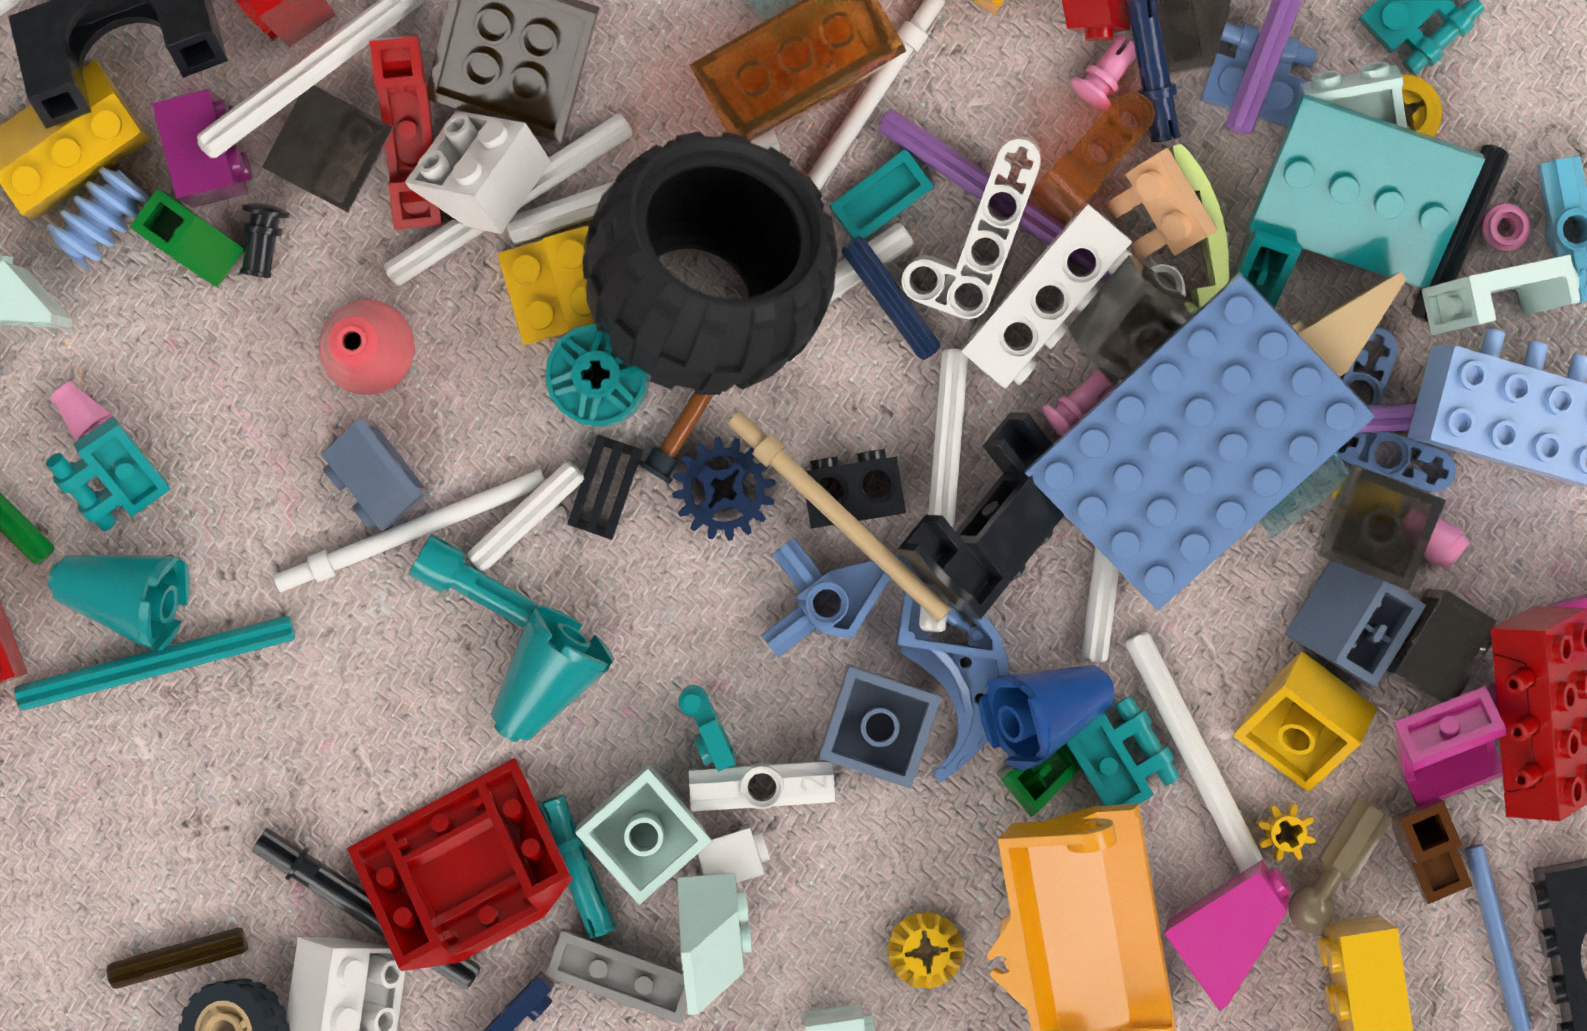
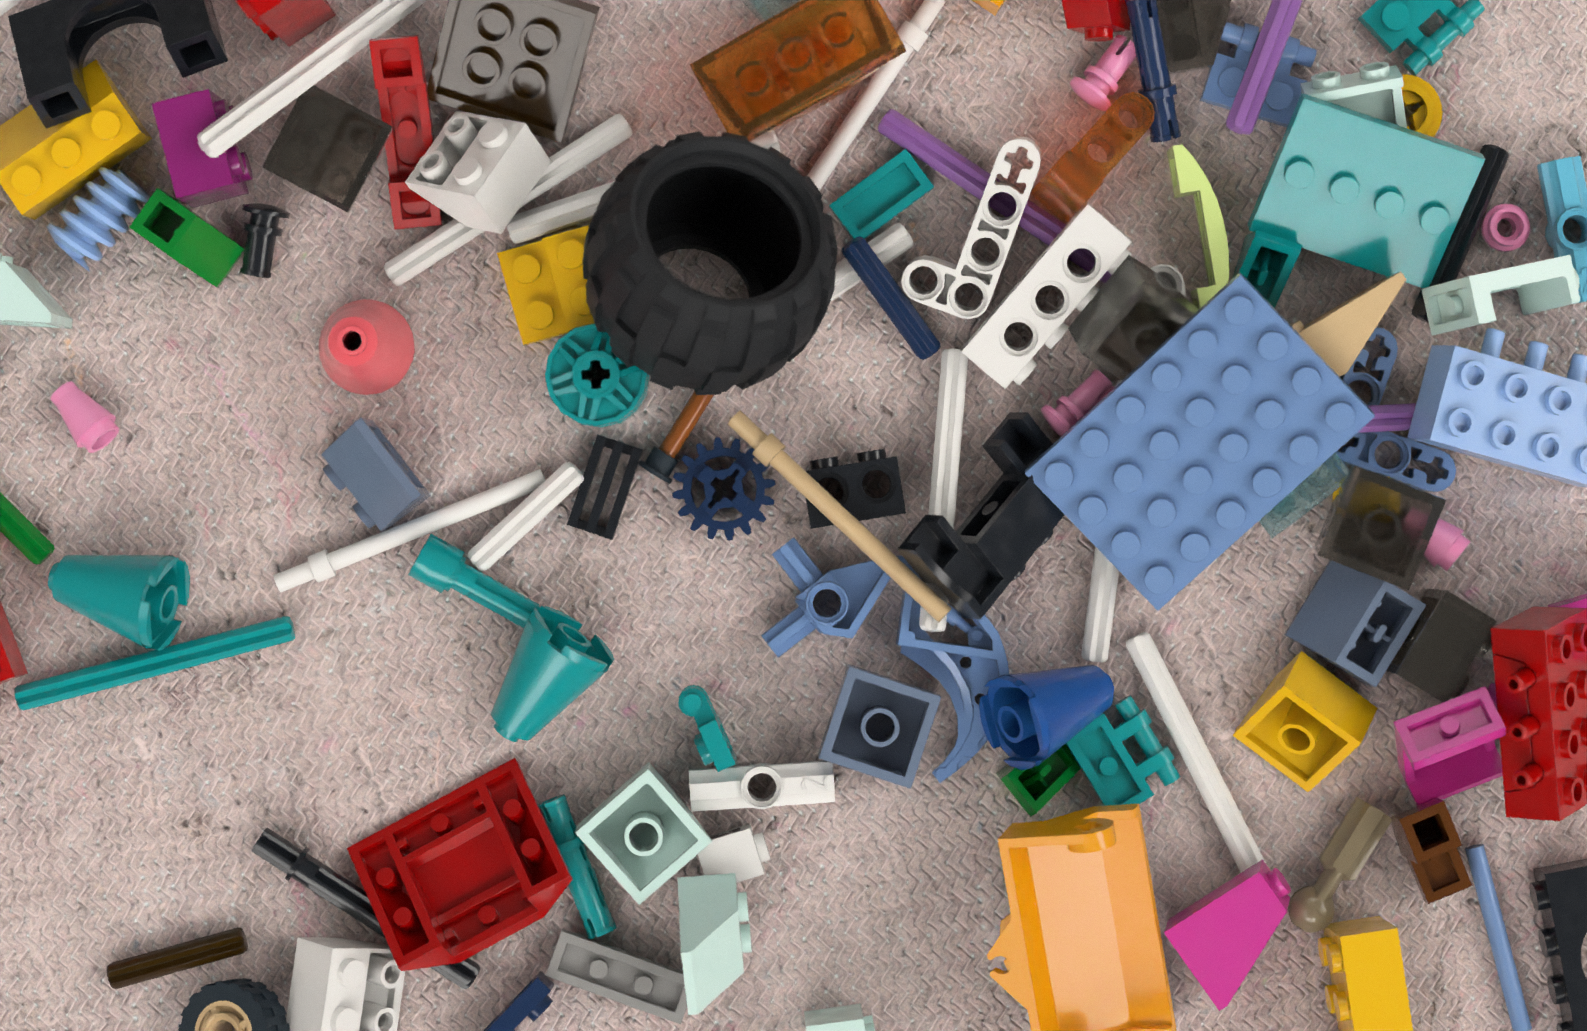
teal plate [46,416,171,531] -> none
yellow gear [888,912,964,989] -> none
light nougat plate [1104,148,1217,261] -> none
yellow gear [1255,802,1316,862] -> none

